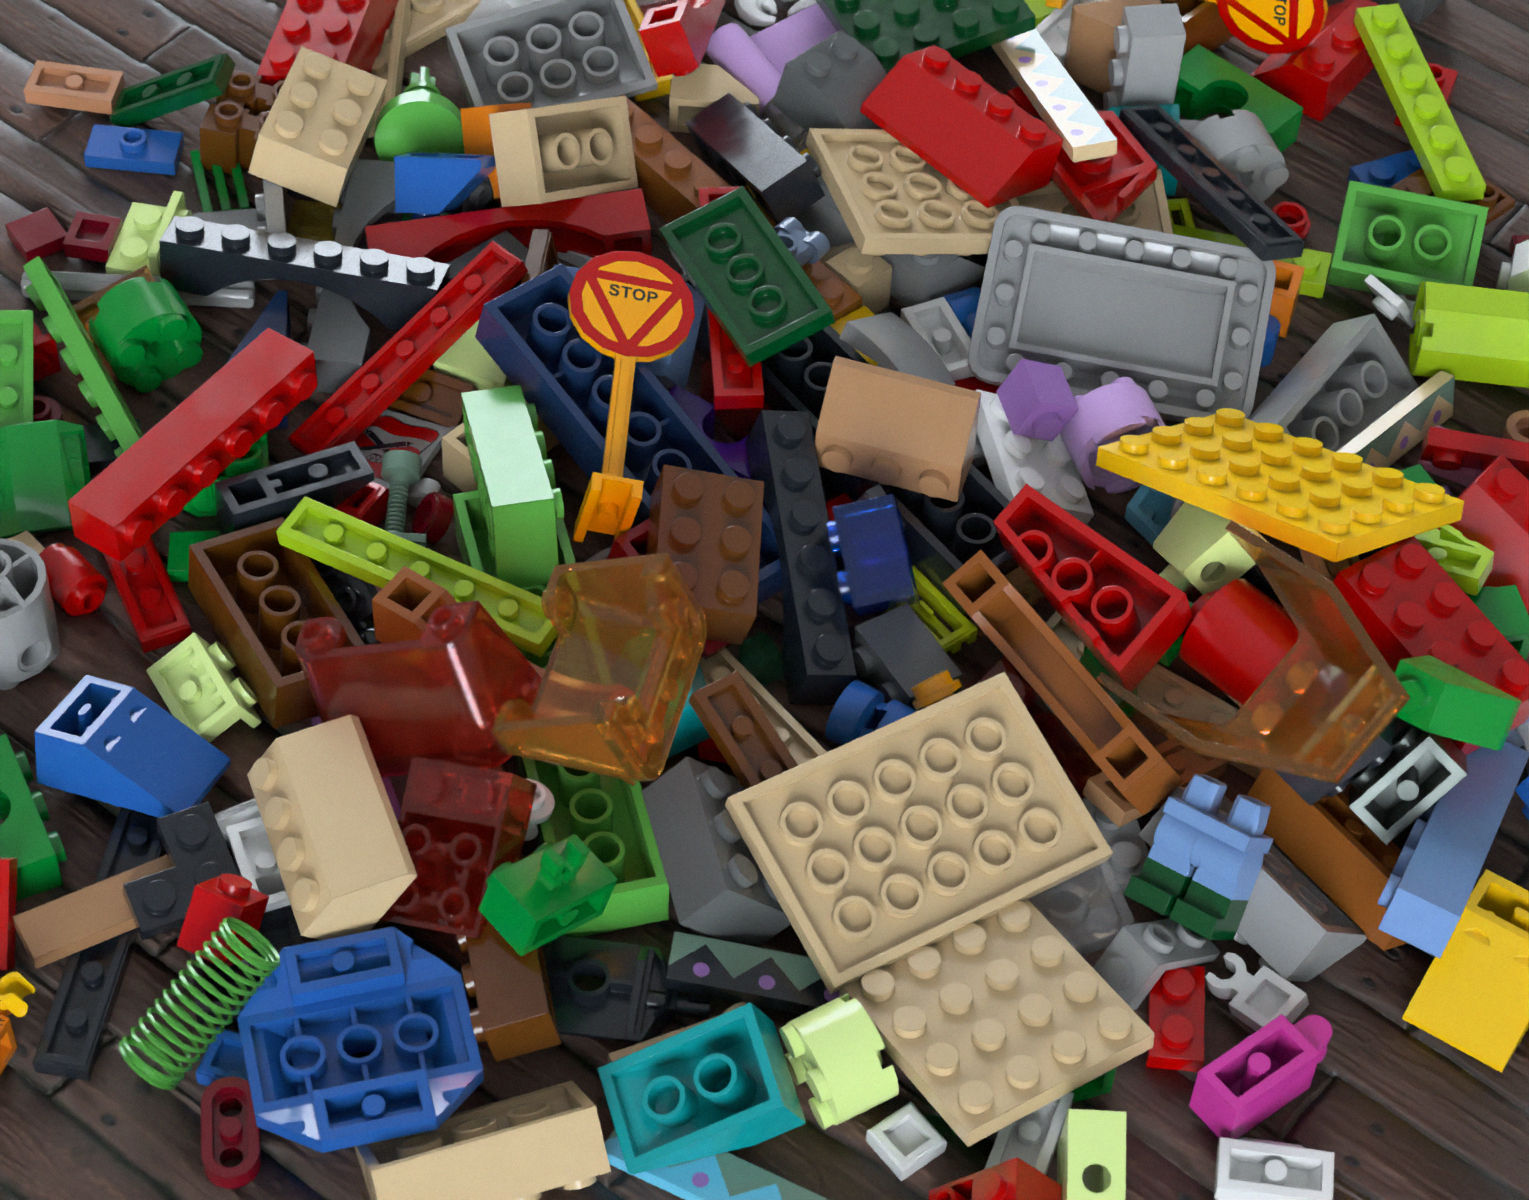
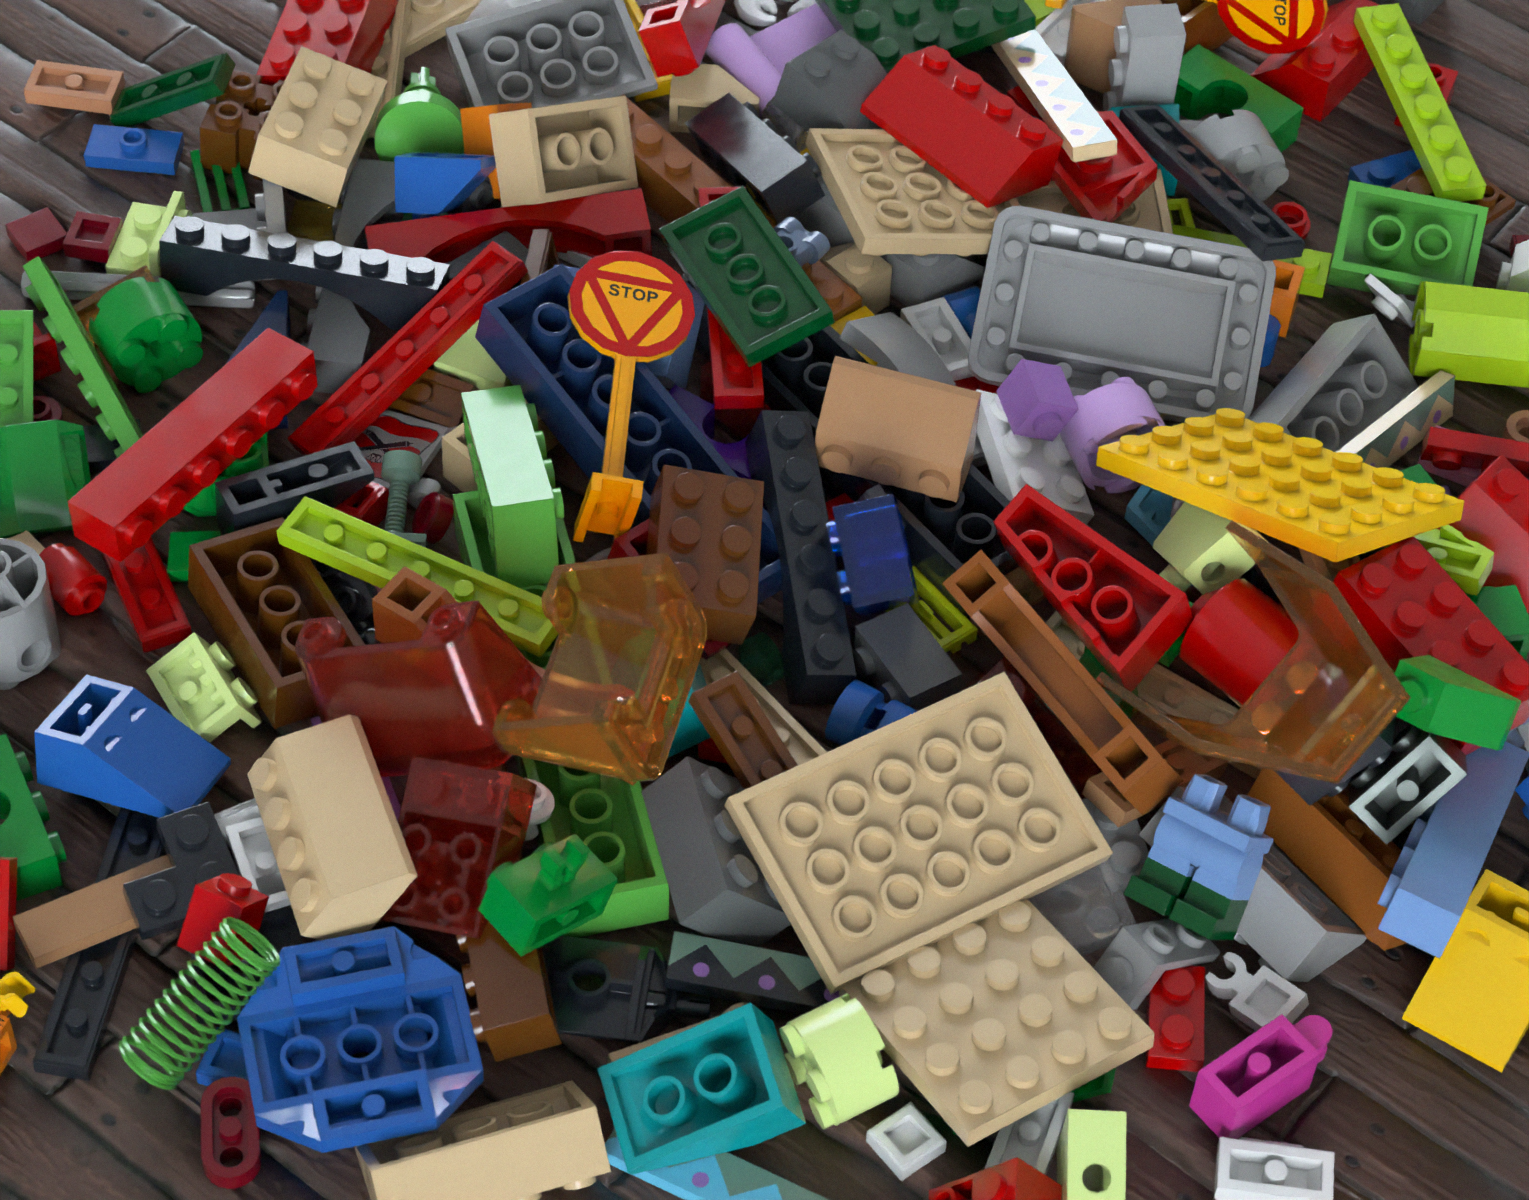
light orange plate [911,669,962,710] -> none

